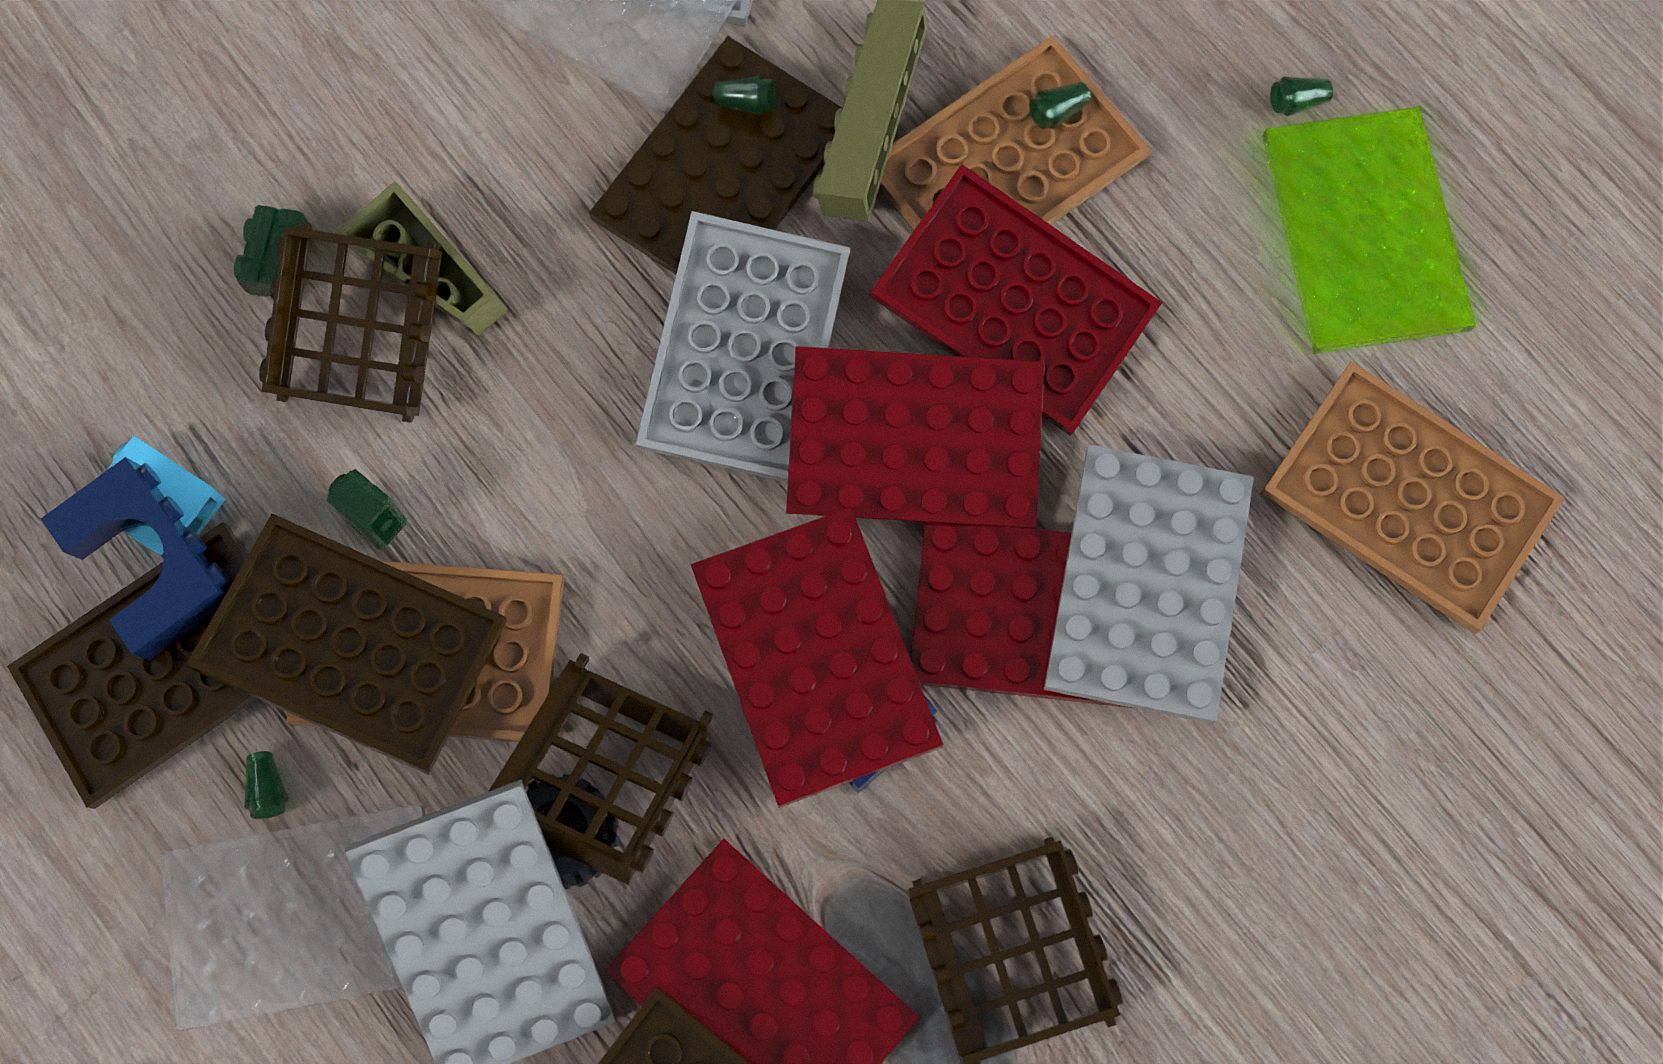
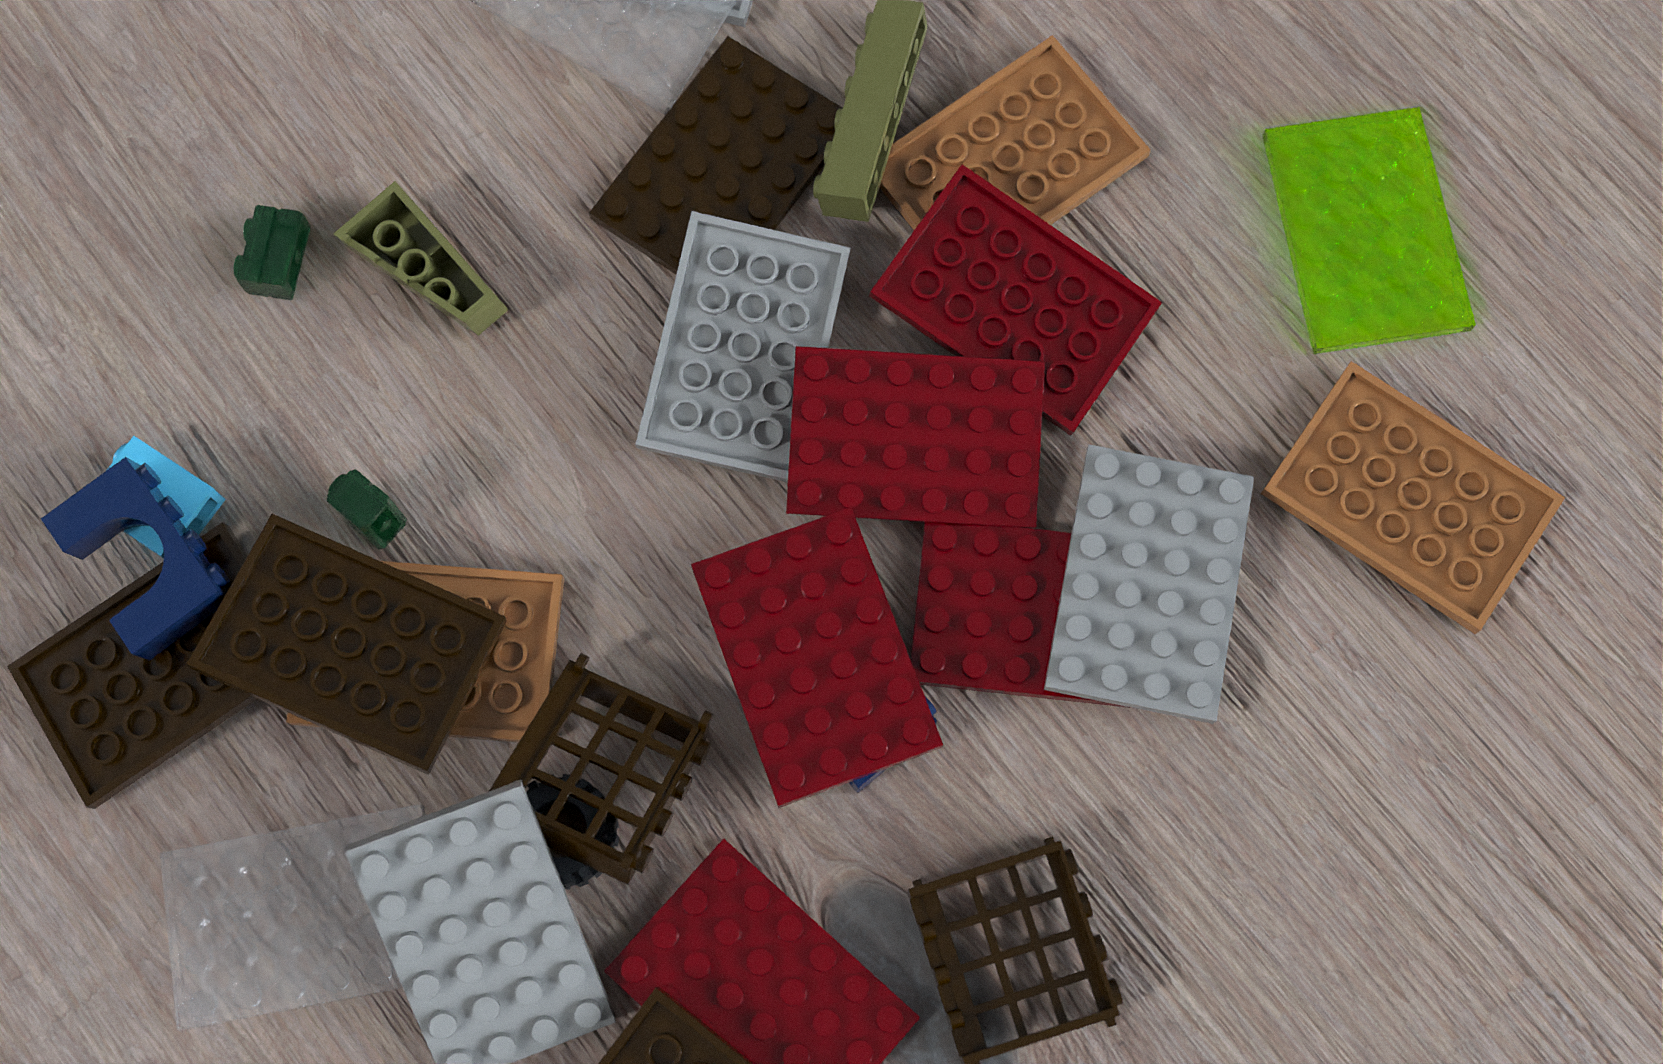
clear green cone [244,751,289,819] -> none
dark brown window [259,222,442,423] -> none
clear green cone [714,75,775,115] -> none
clear green cone [1029,82,1091,129] -> none
clear green cone [1270,77,1333,116] -> none

